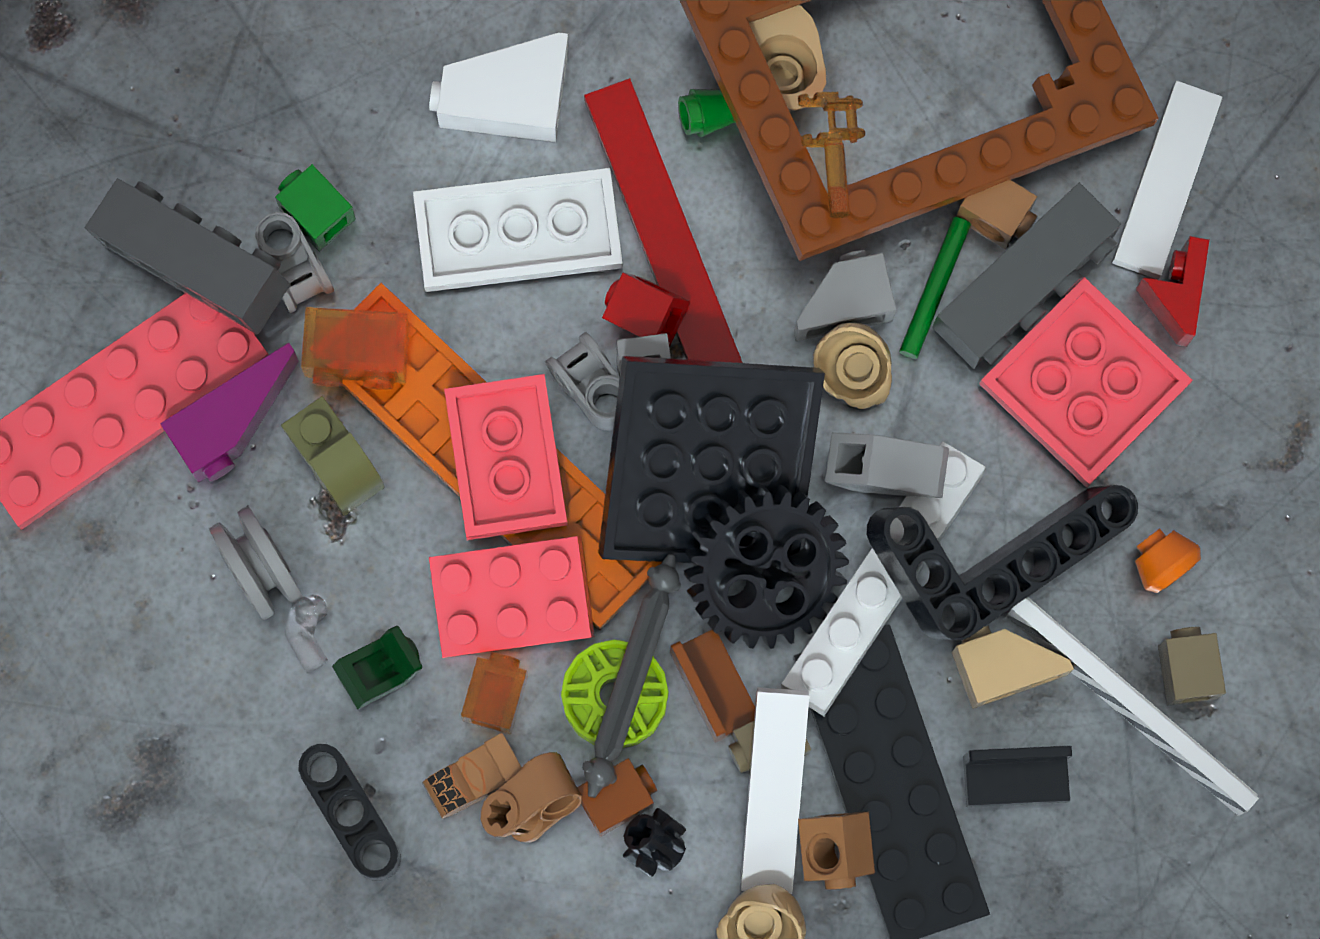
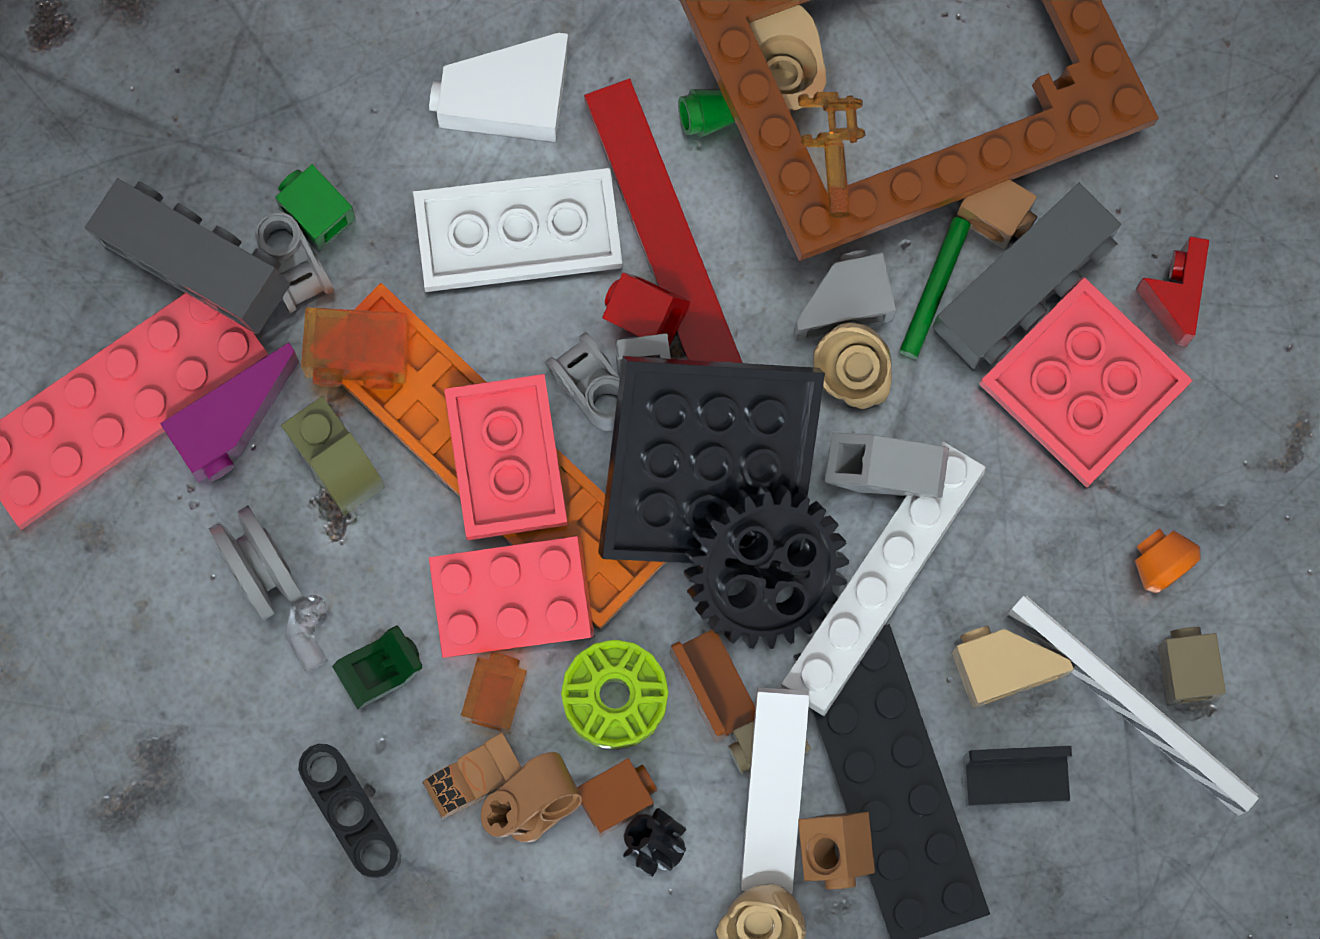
dark grey wheel [582,554,681,798] -> none
black beam [866,485,1138,640] -> none
white tile [1112,80,1222,280] -> none

